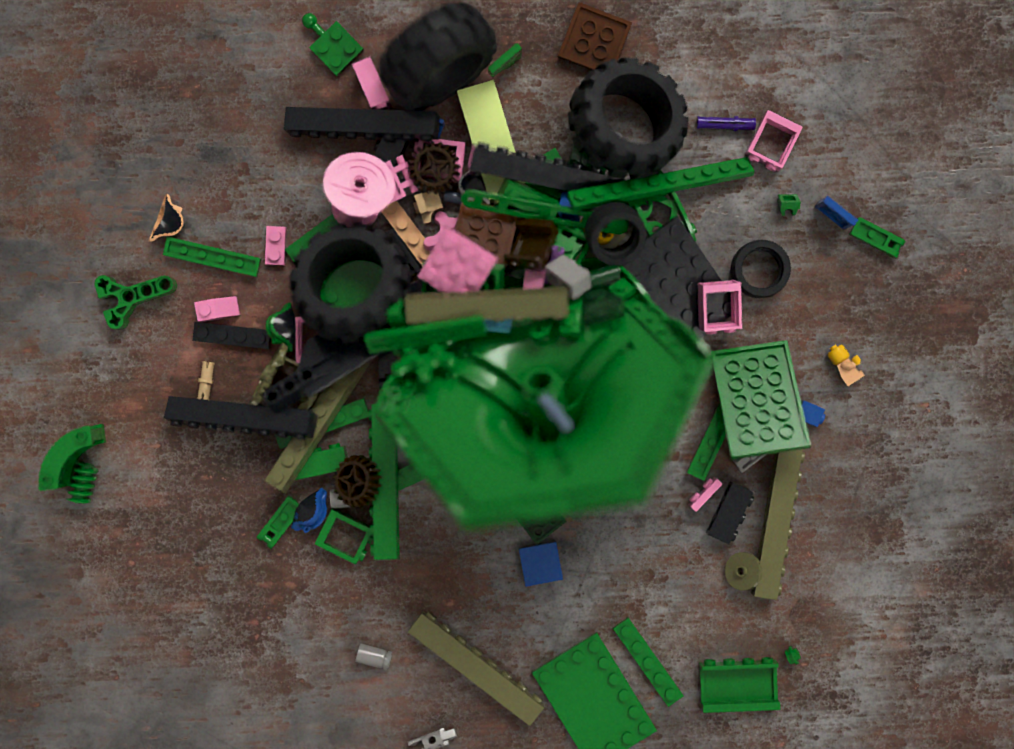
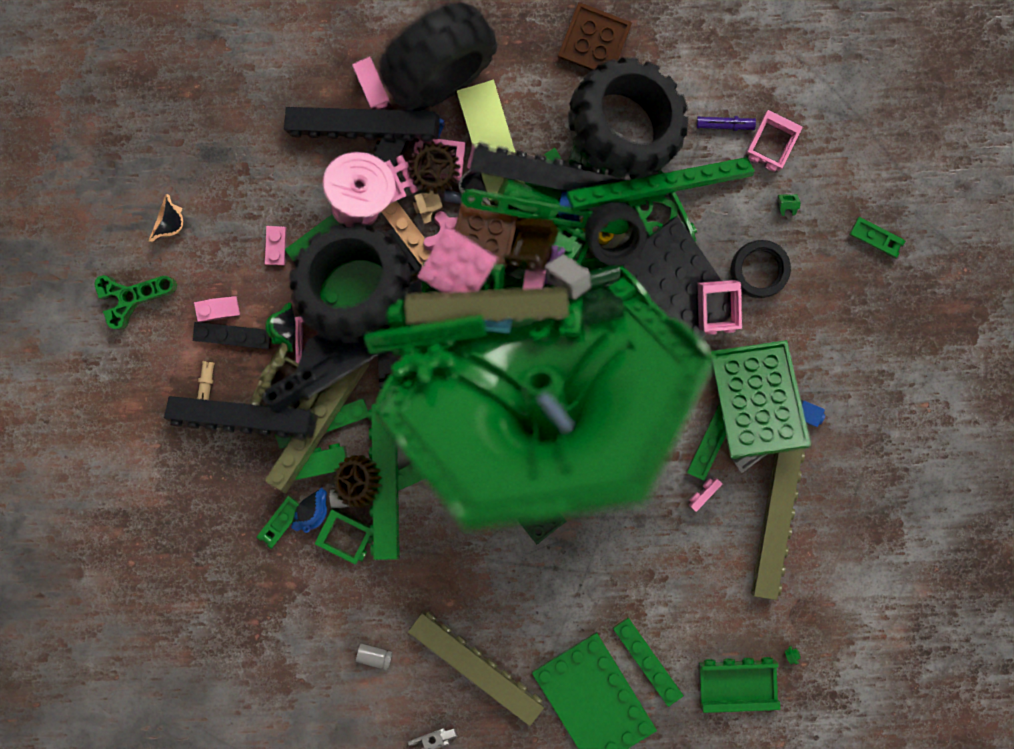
green fence [38,424,106,491] -> none
green piece [66,461,99,504] -> none
green plate [163,236,262,277] -> none
green plate [302,13,364,76] -> none
green tile [488,43,522,78] -> none
blue tile [519,541,563,587] -> none
black brick [706,481,754,544] -> none
olive plate [725,552,763,591] -> none
blue tile [815,196,858,230] -> none
piece [827,344,864,386] -> none

